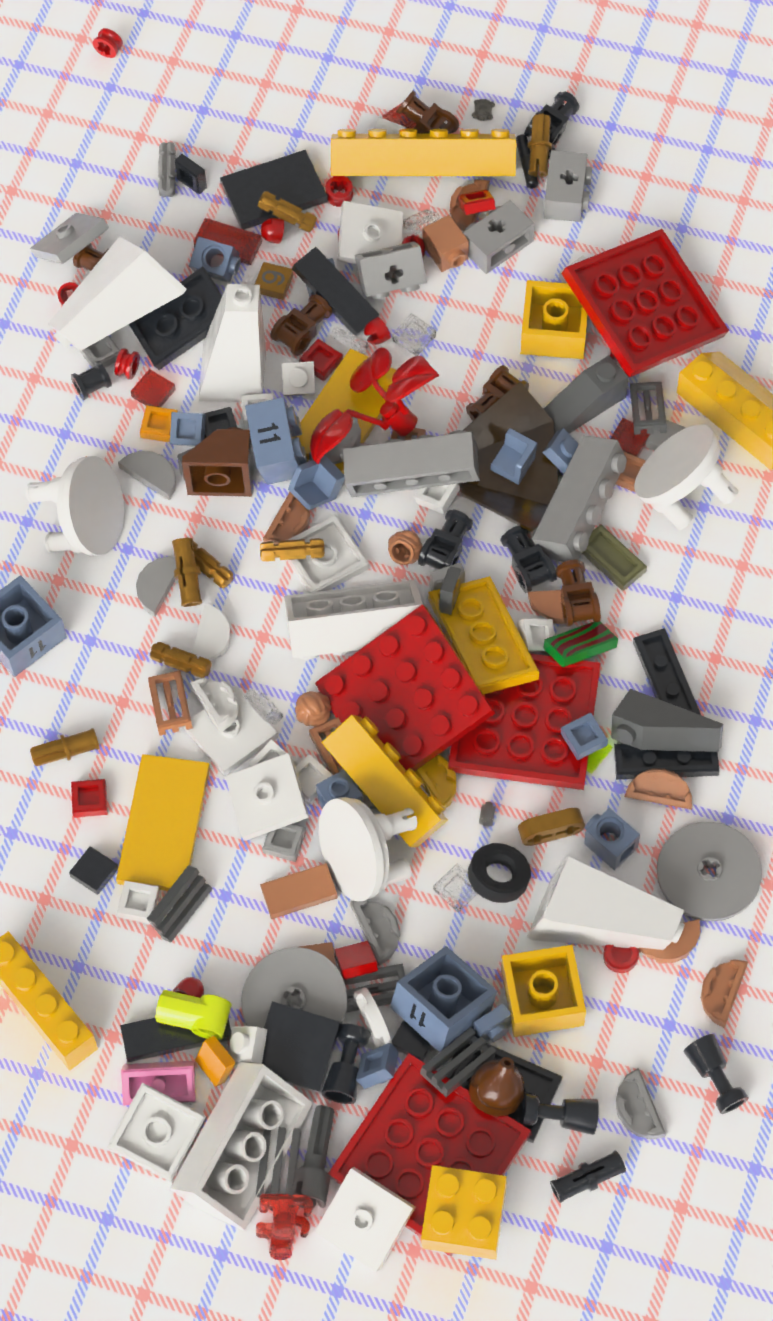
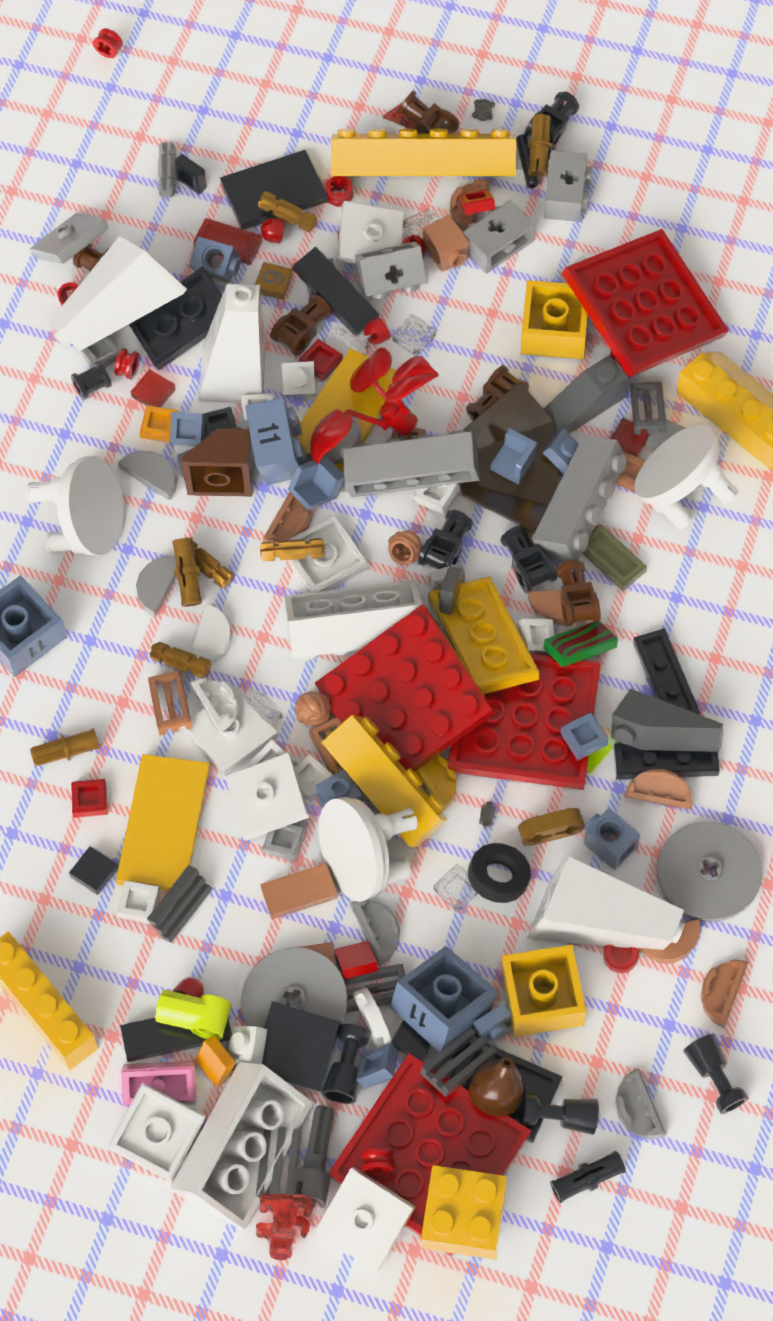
none -> red bush [361,1148,395,1174]

